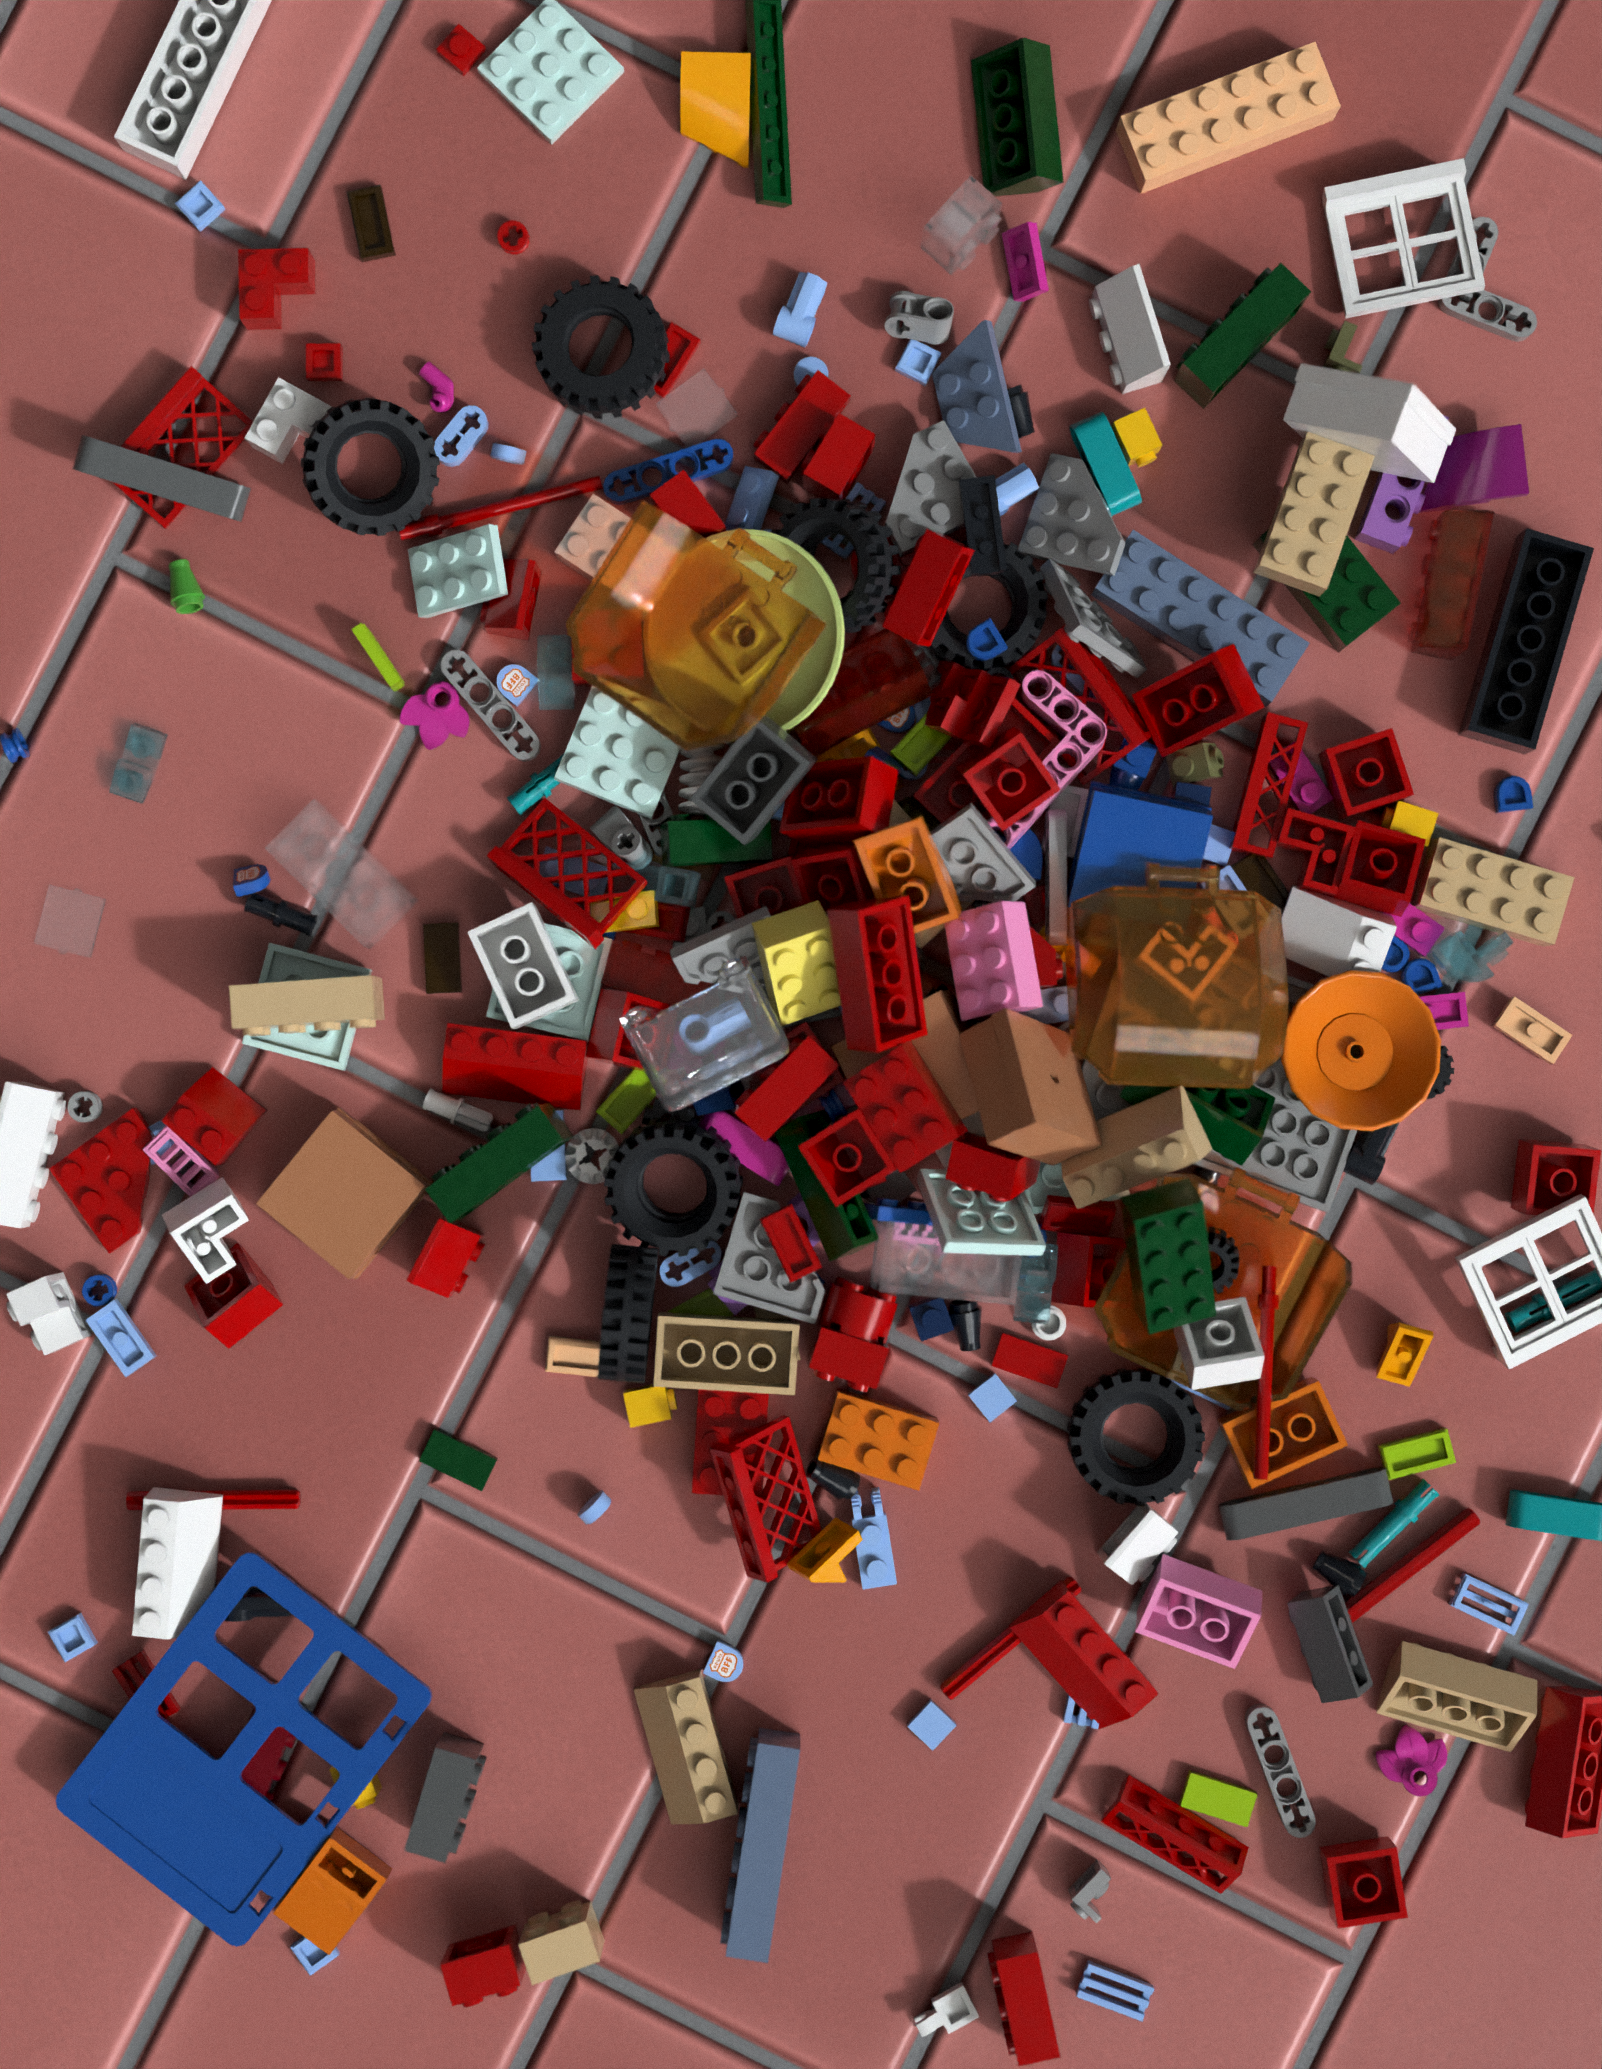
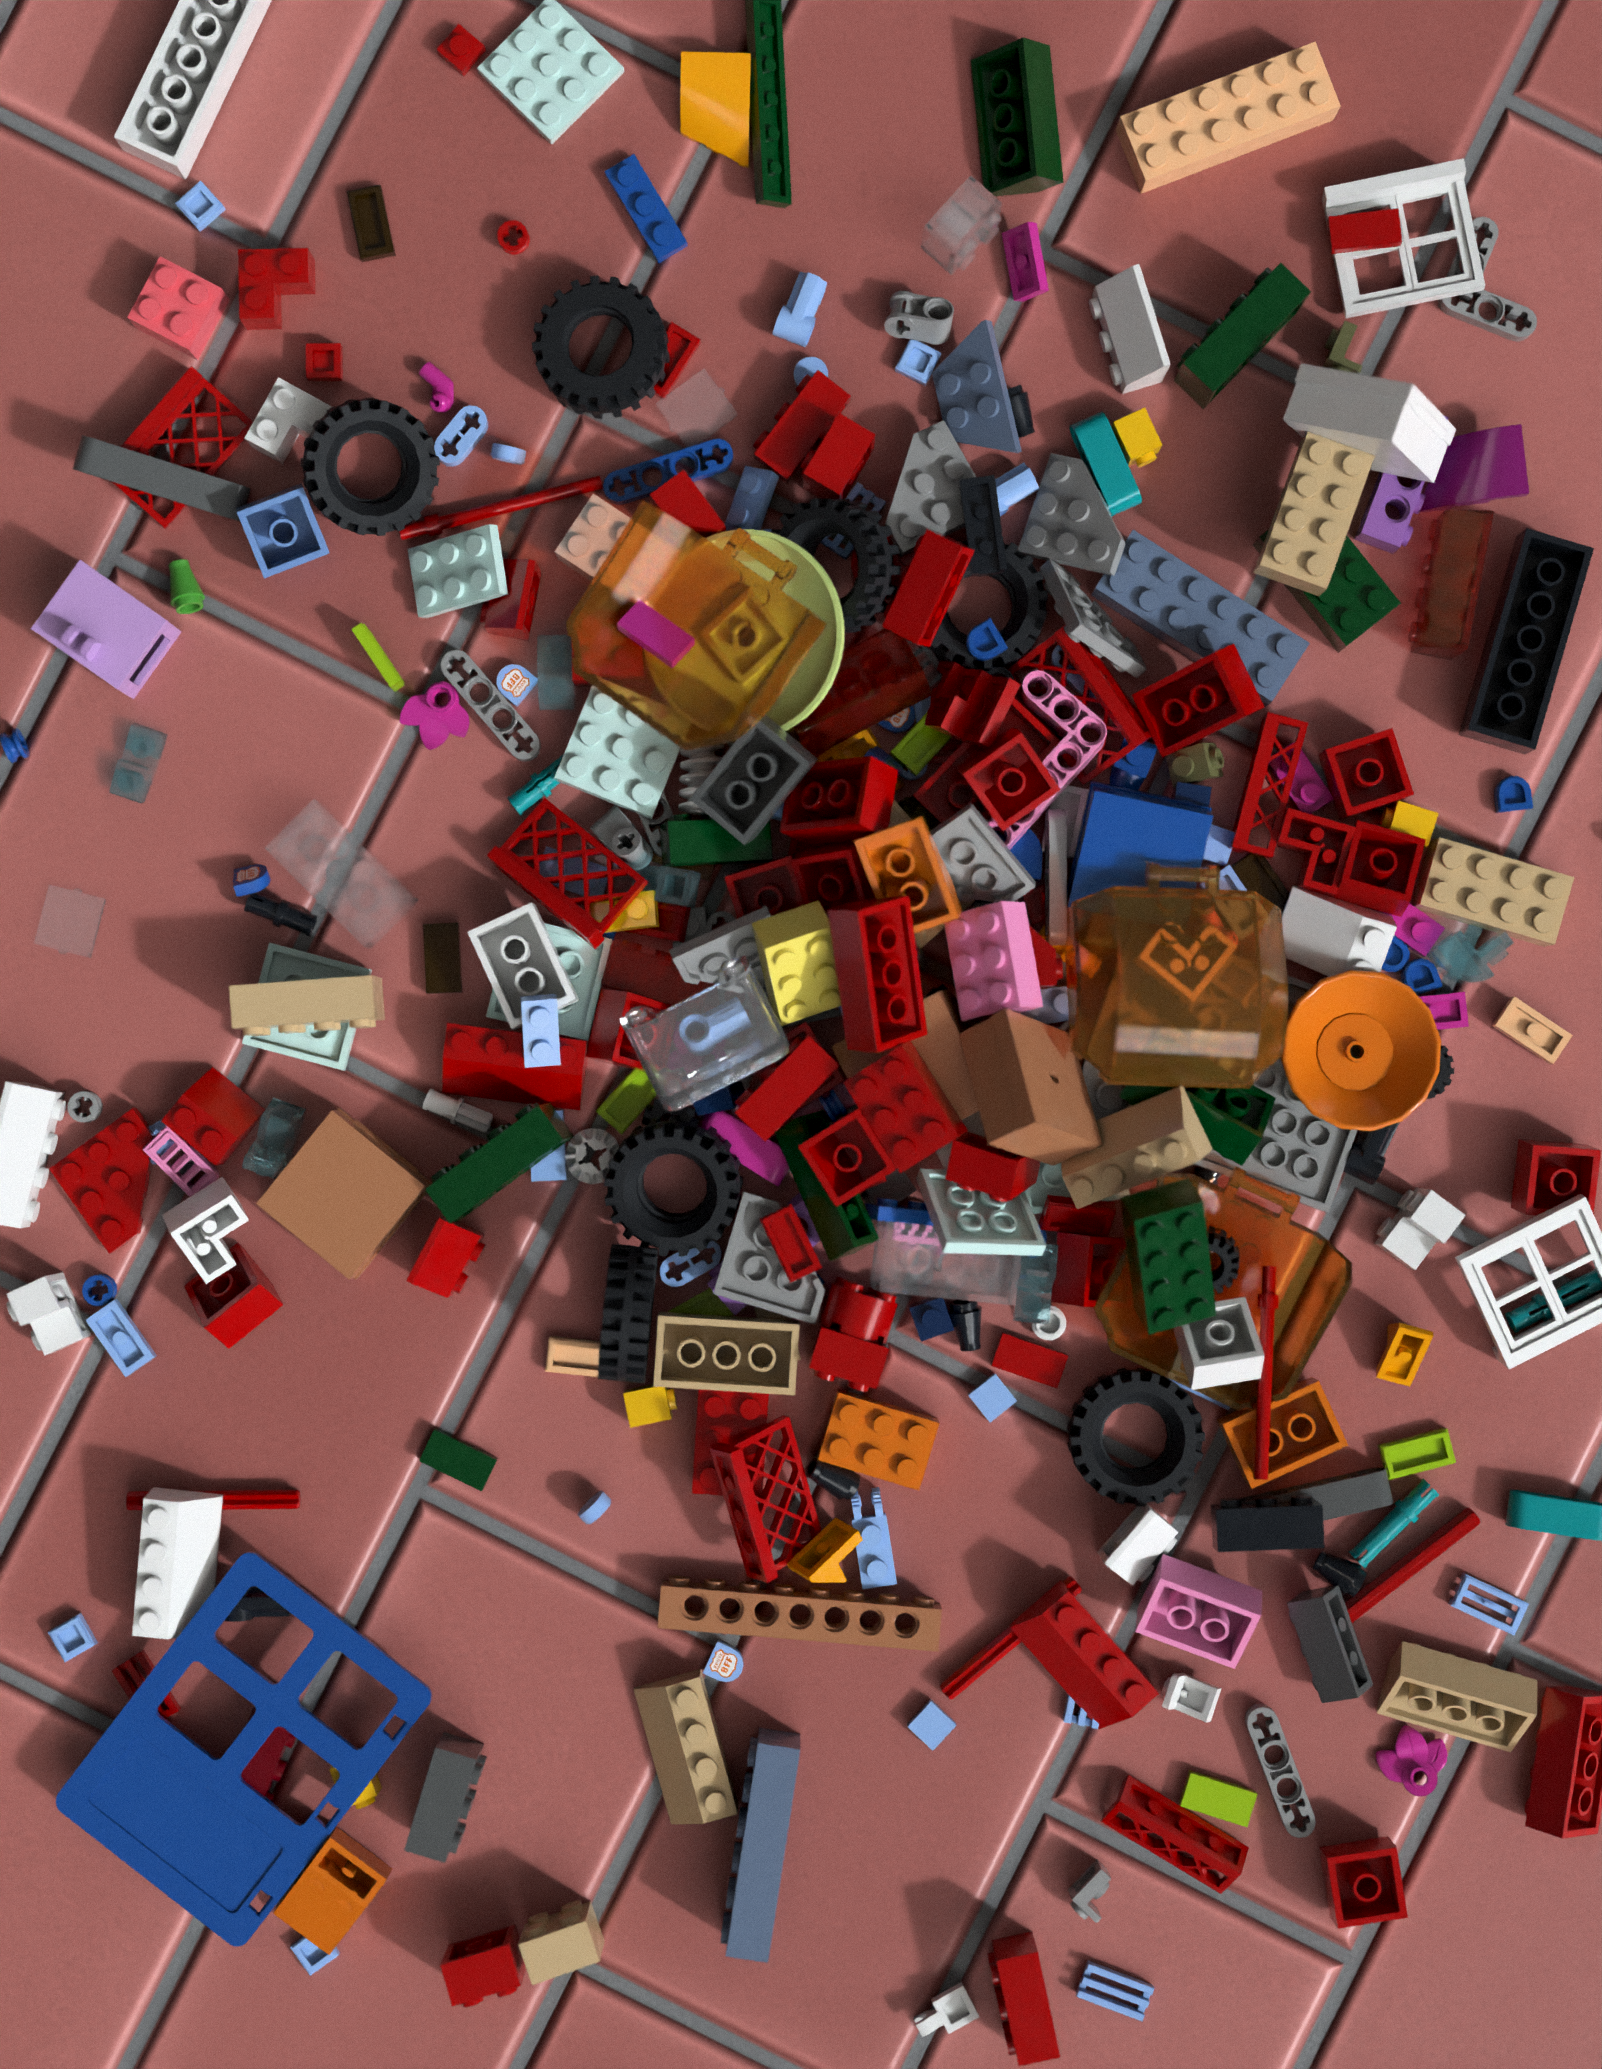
none -> lavender piece [31,560,182,699]
none -> coral brick [127,256,230,360]
none -> medium blue brick [236,484,330,579]
none -> clear light blue brick [242,1097,306,1179]
none -> light blue plate [520,994,560,1068]
none -> blue plate [604,154,688,264]
none -> dark pink tile [617,599,695,669]
none -> nougat brick [657,1575,942,1652]
none -> white bracket [1161,1673,1222,1722]
none -> black brick [1211,1495,1325,1552]
none -> red tile [1327,208,1402,254]
none -> white brick [1375,1188,1466,1270]

